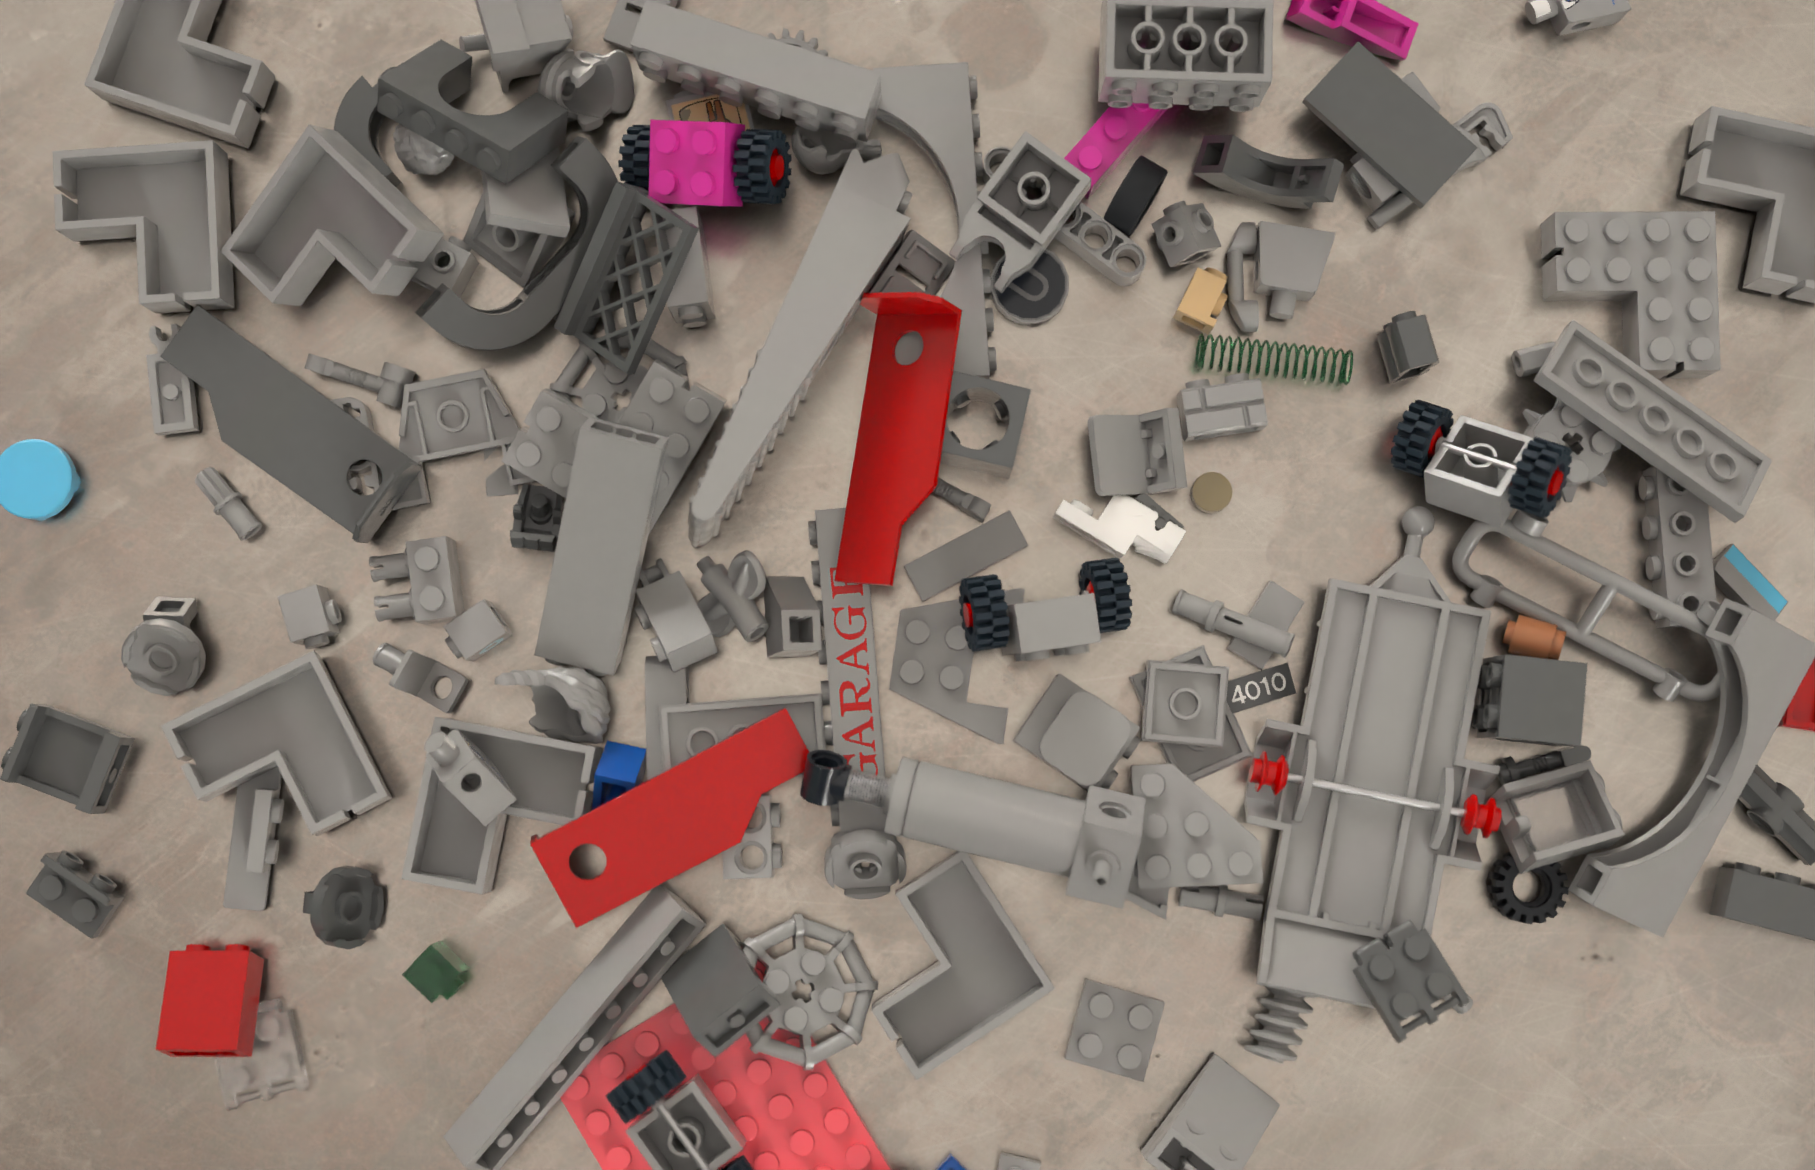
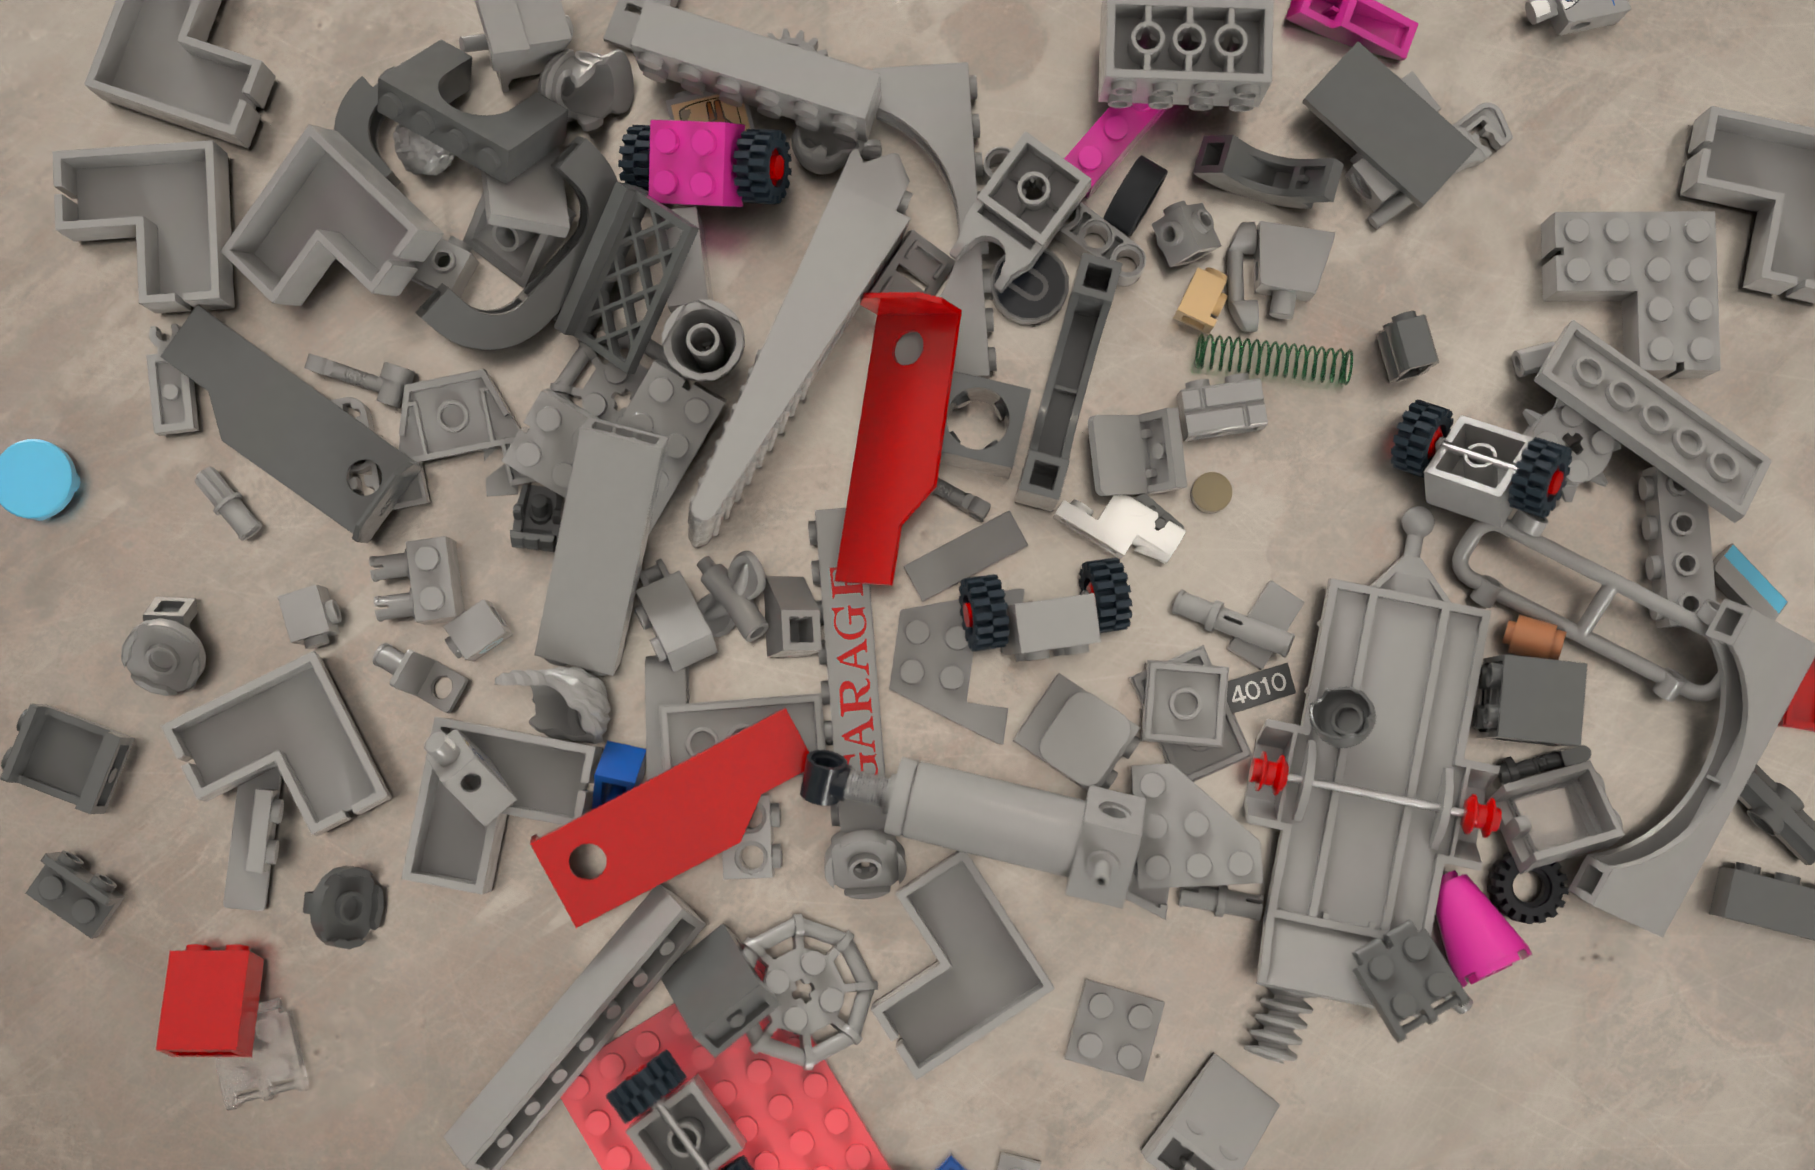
clear green brick [402,941,470,1003] -> none
none -> light grey cone [662,299,745,382]
none -> dark grey arch [1014,253,1123,512]
none -> dark grey hair [1309,686,1376,748]
none -> dark pink cone [1435,870,1533,988]

